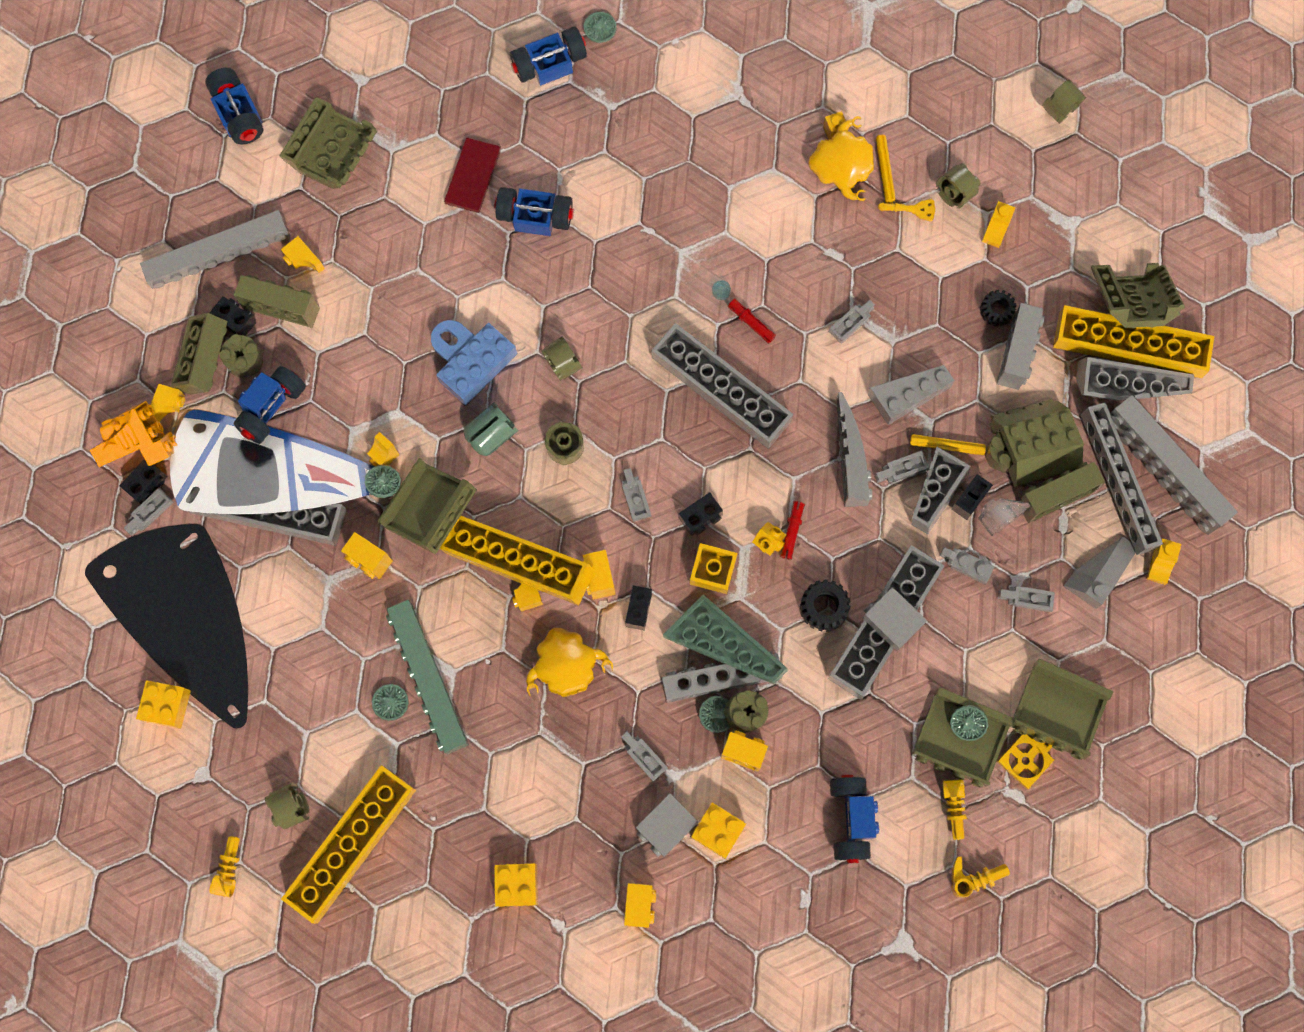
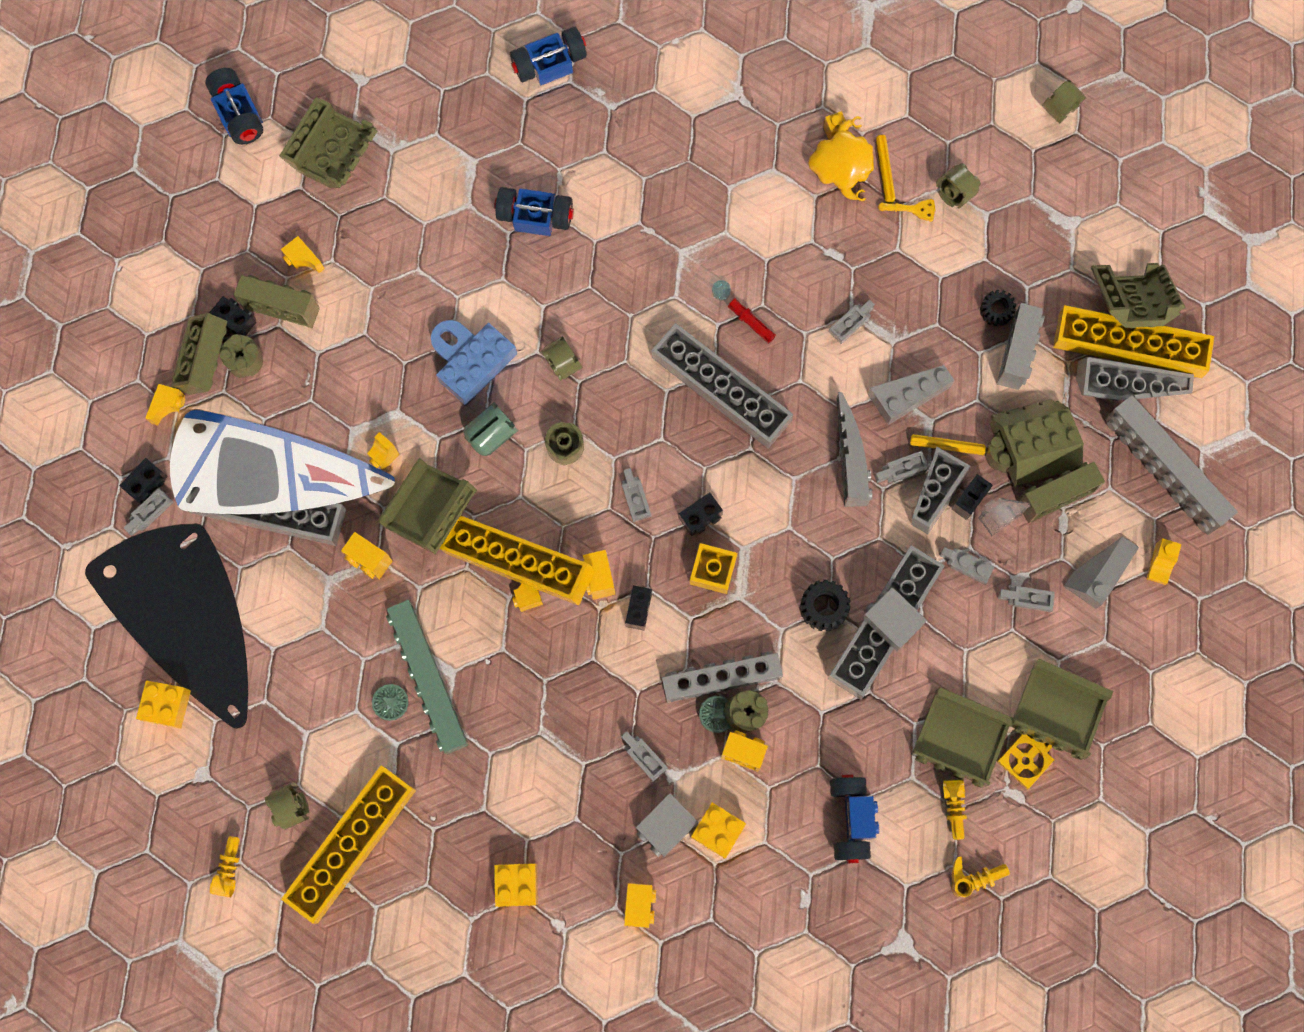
light orange brick [90,401,177,467] -> none
light grey brick [140,210,290,289] -> none
brick [233,366,306,444] -> none
sand green wheel [364,465,401,498] -> none
dark red tile [444,137,501,213] -> none
yellow piece [526,628,613,698] -> none
sand green wheel [584,12,617,43] -> none
sand green wing [663,594,788,684] -> none
yellow brick [752,522,786,556] -> none
red pin [780,501,805,560] -> none
sand green wheel [950,705,988,741] -> none
yellow arch [982,201,1016,248] -> none
light grey brick [1080,403,1163,555] -> none

